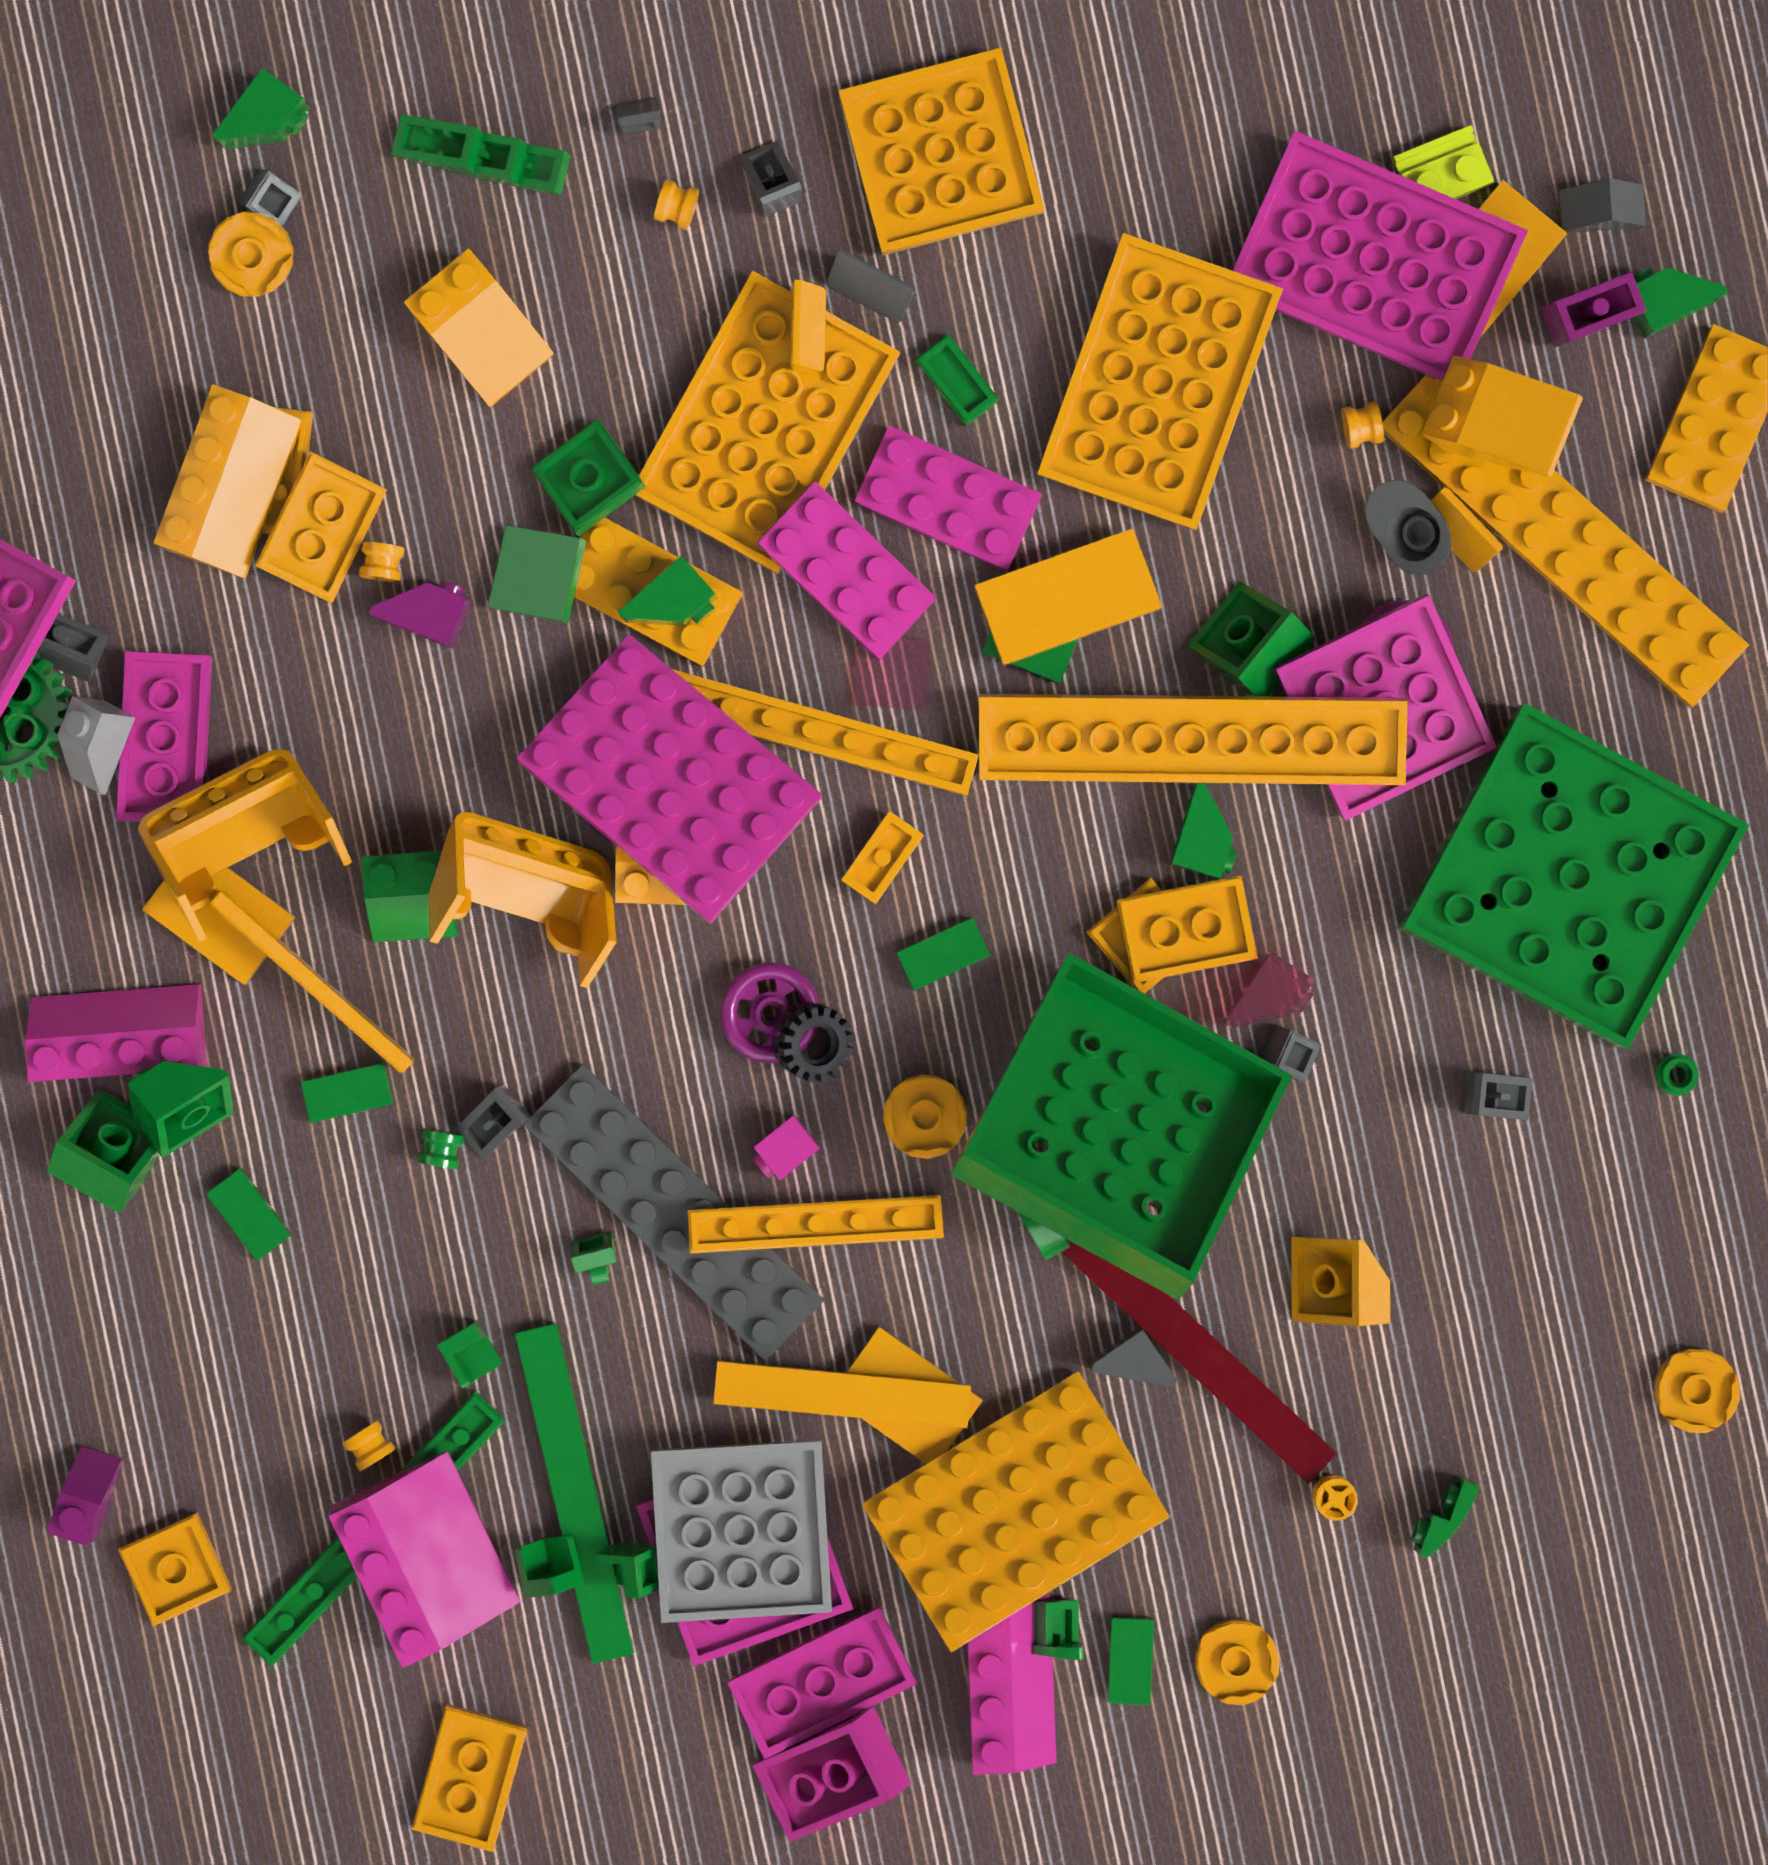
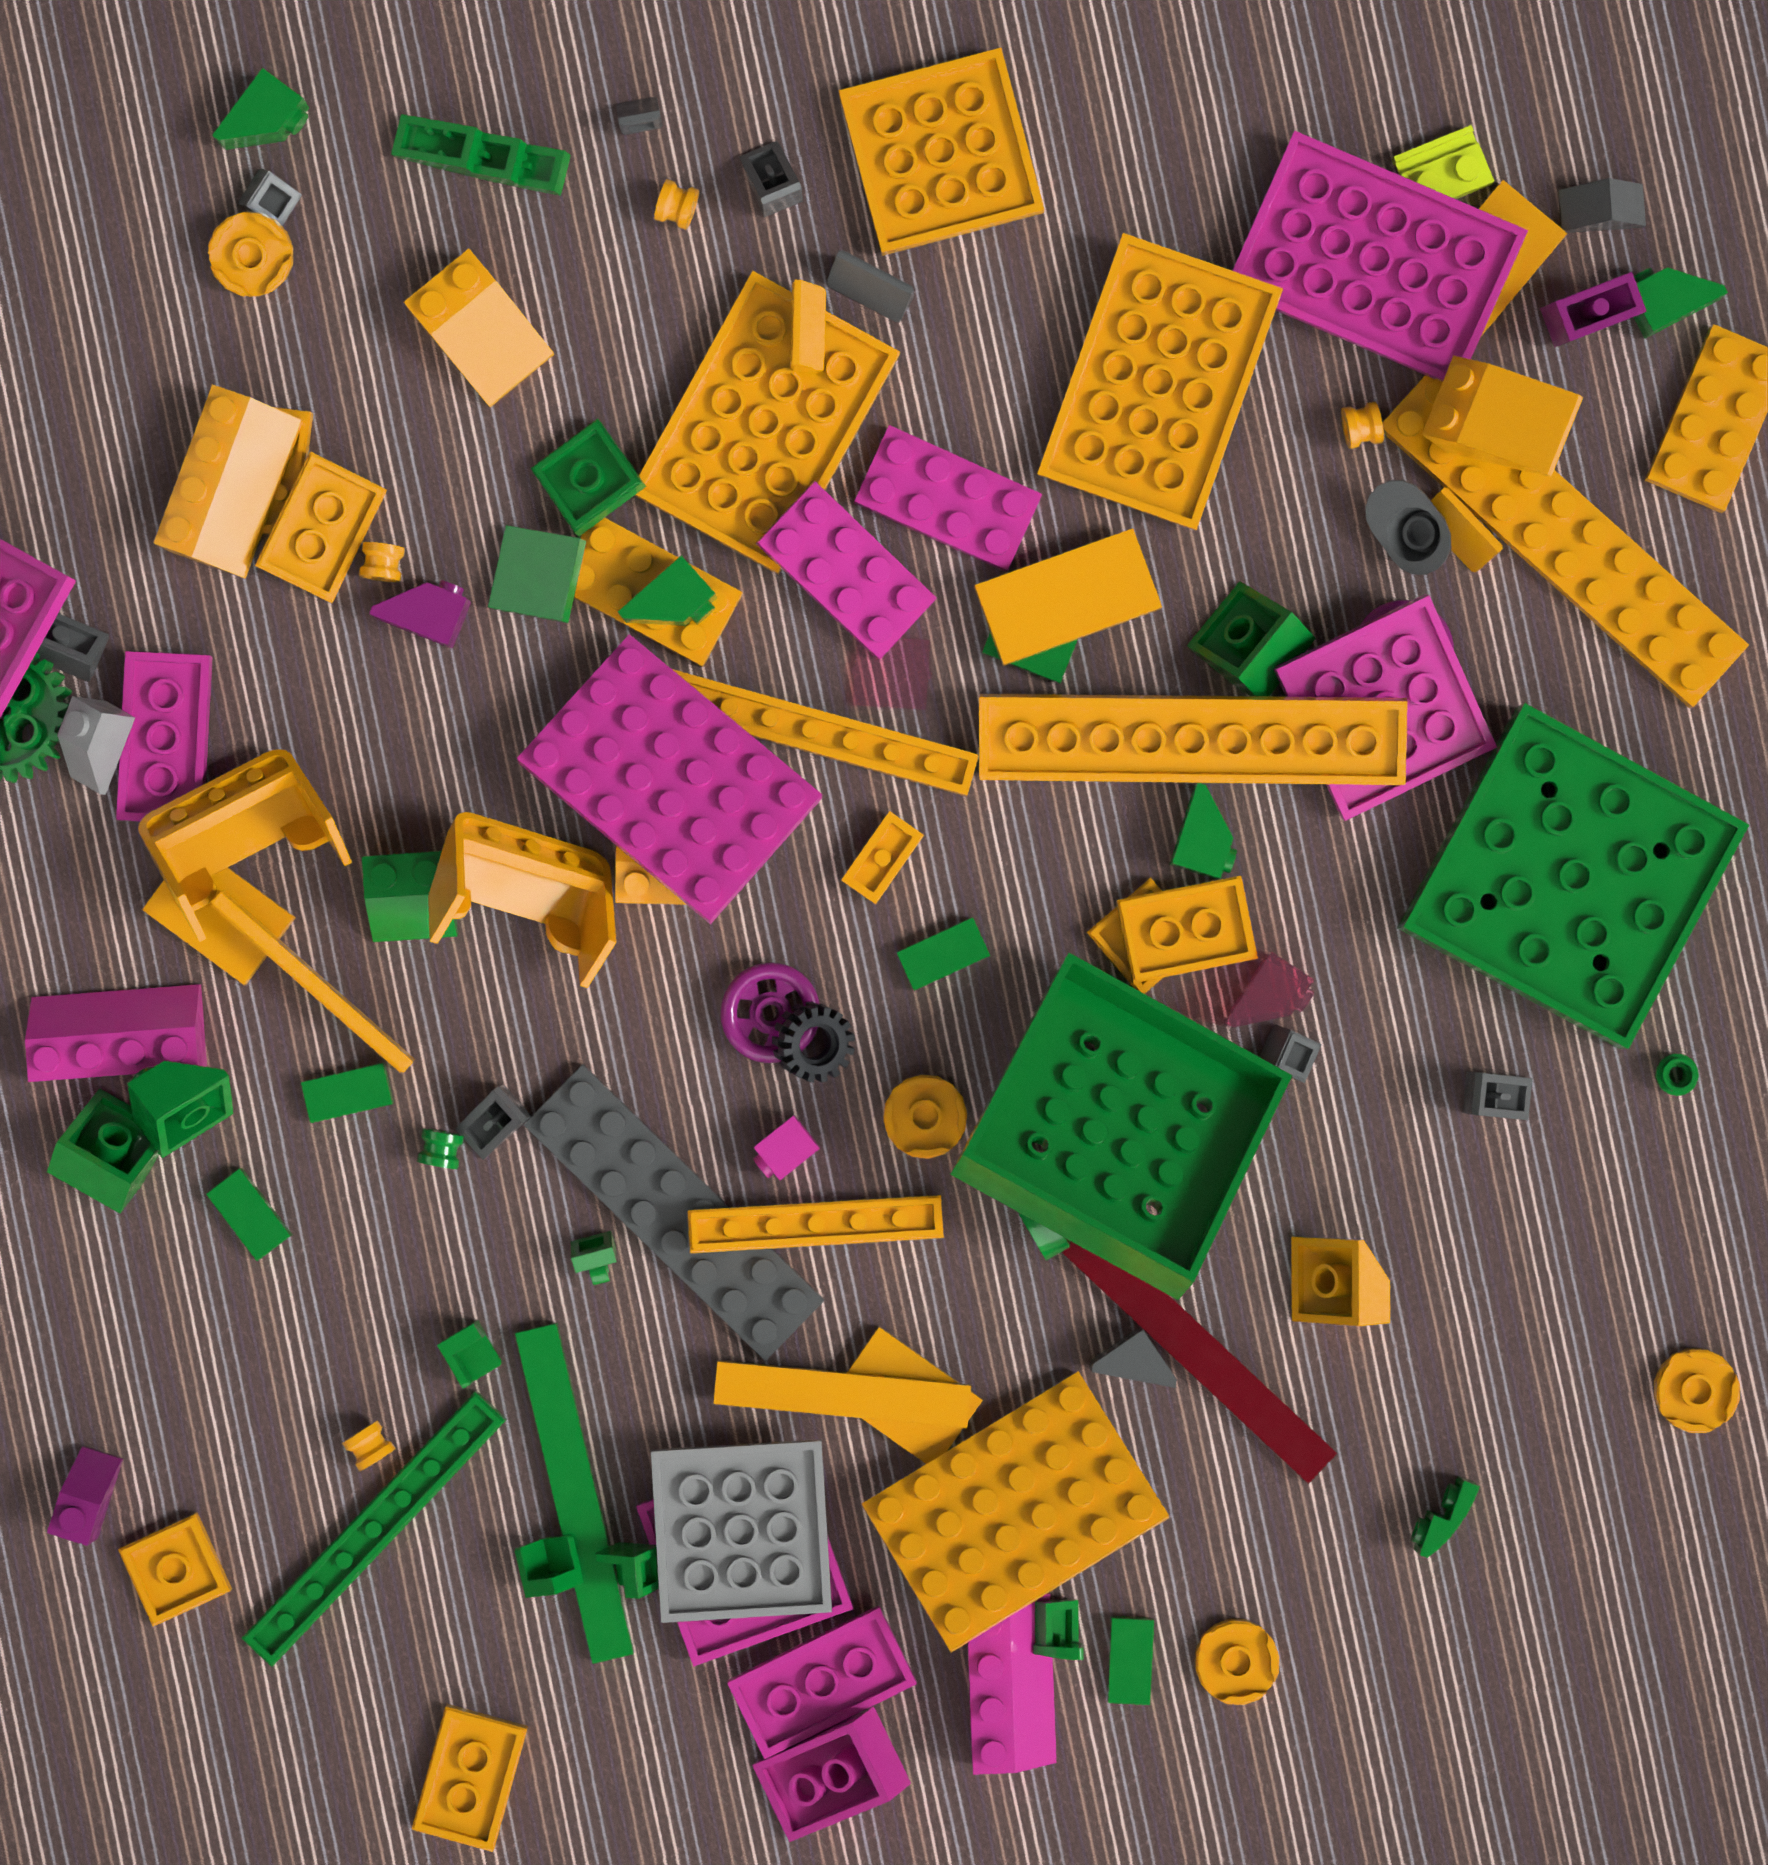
dark pink slope [328,1450,520,1668] -> none
green tile [915,333,1000,427] -> none
light orange wheel [1312,1474,1358,1521] -> none

